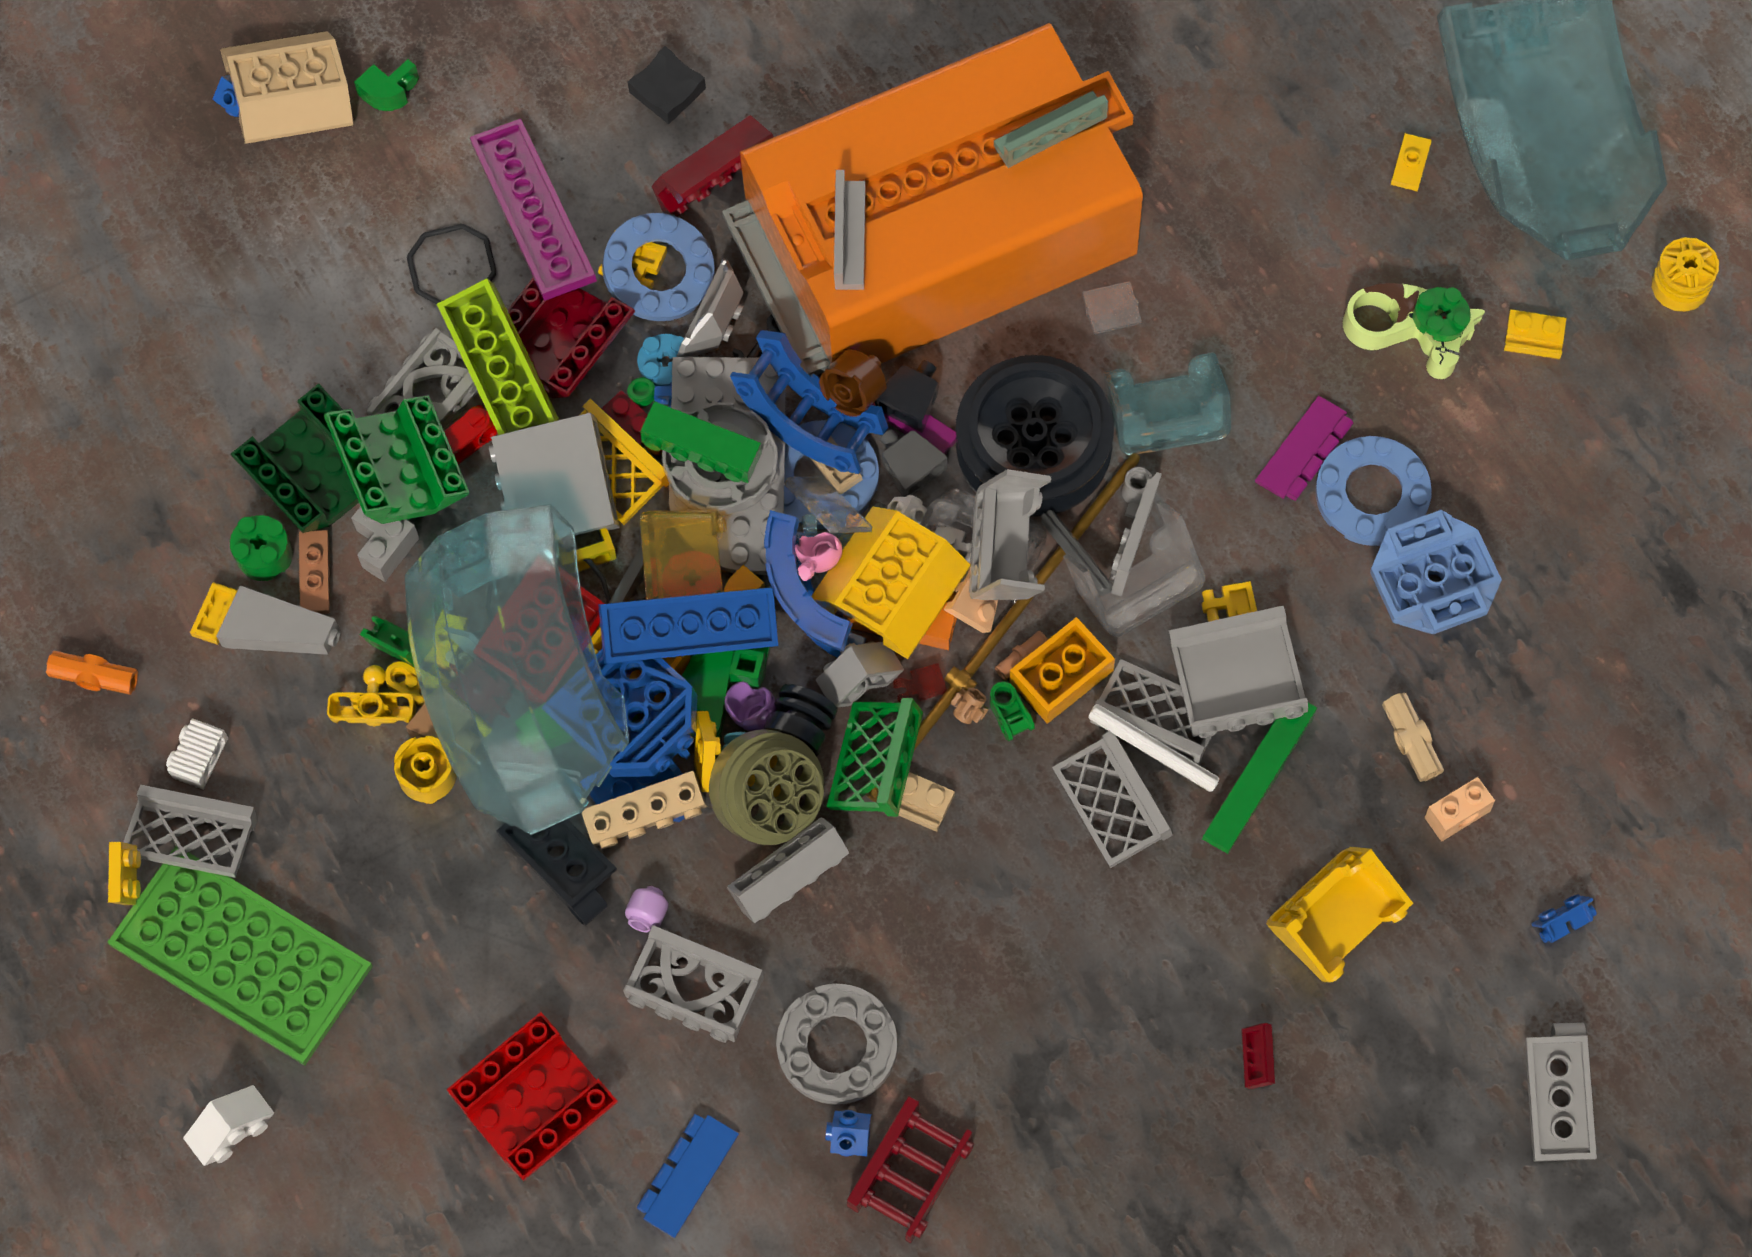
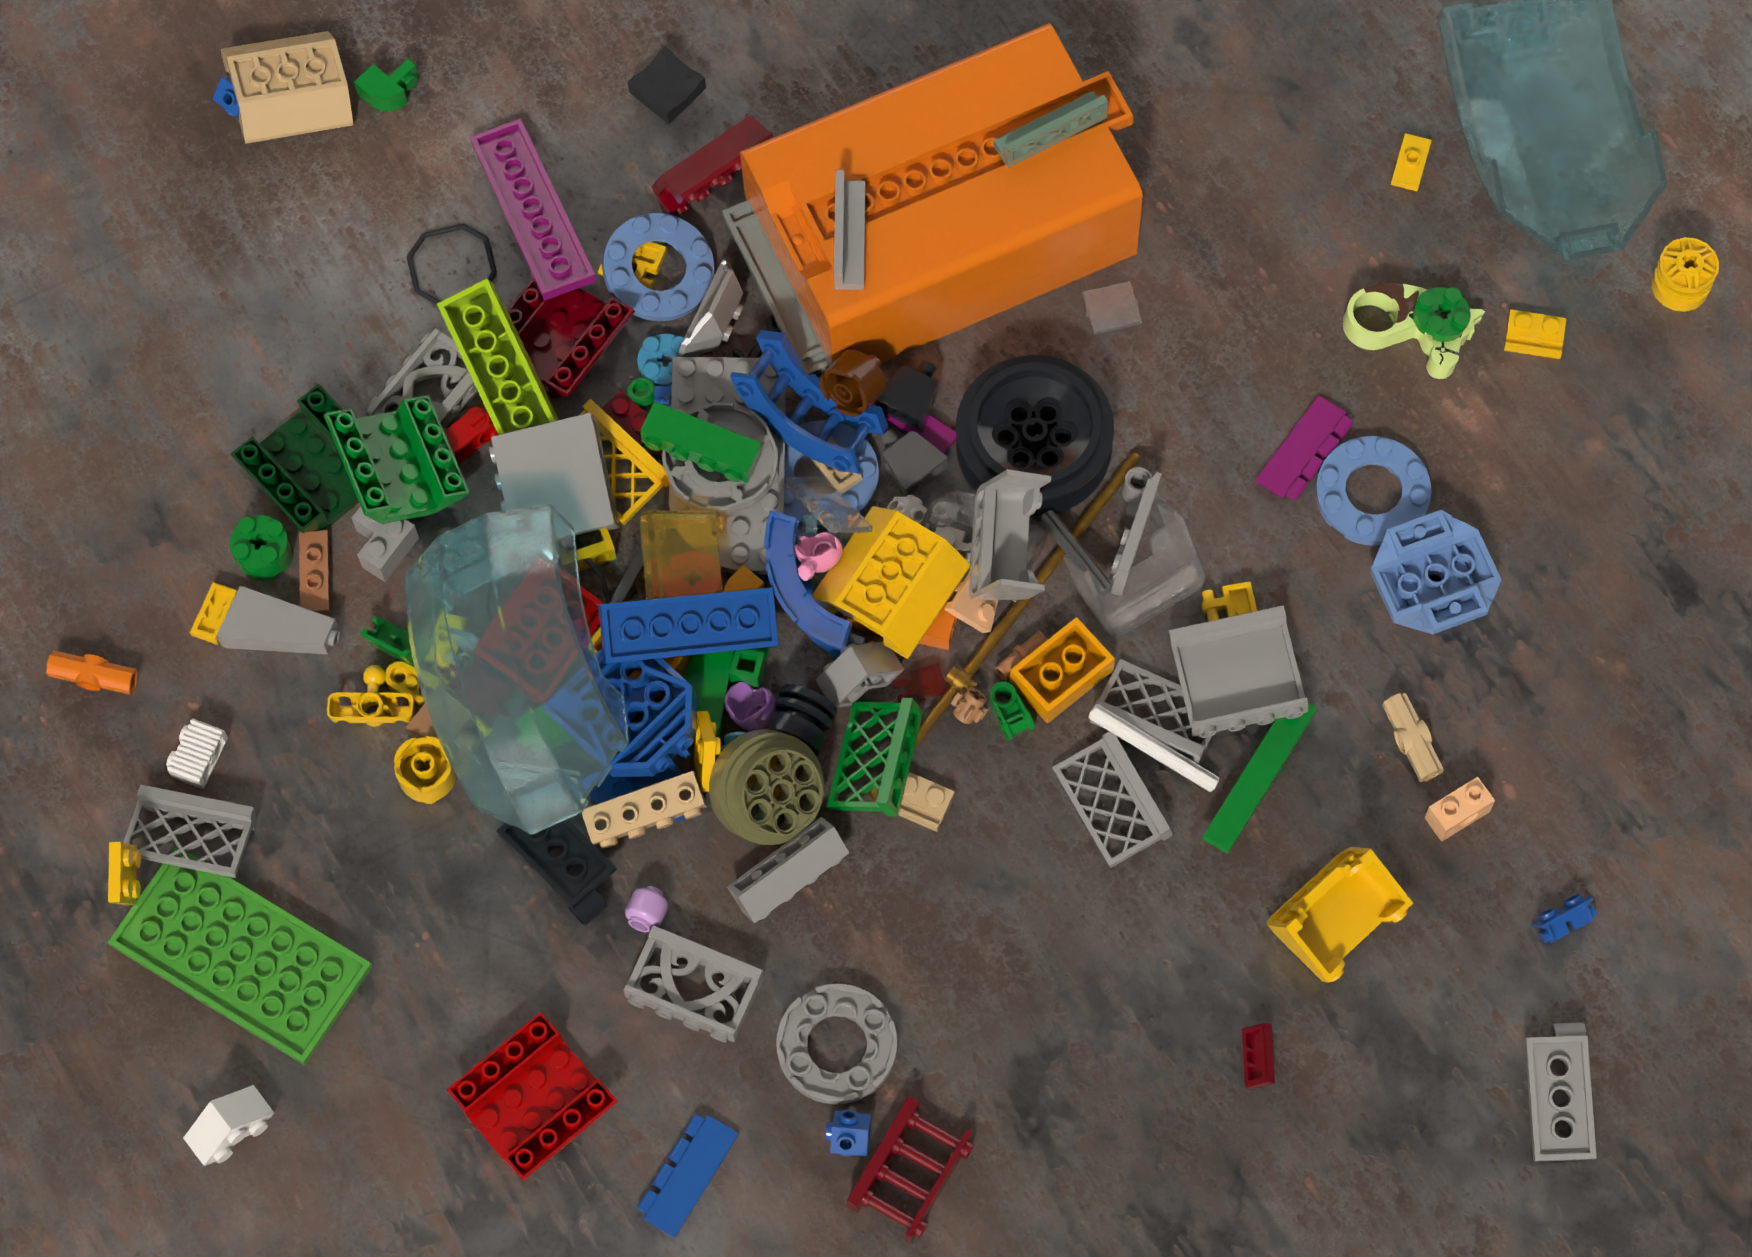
clear light blue windscreen [1104,352,1231,455] -> none

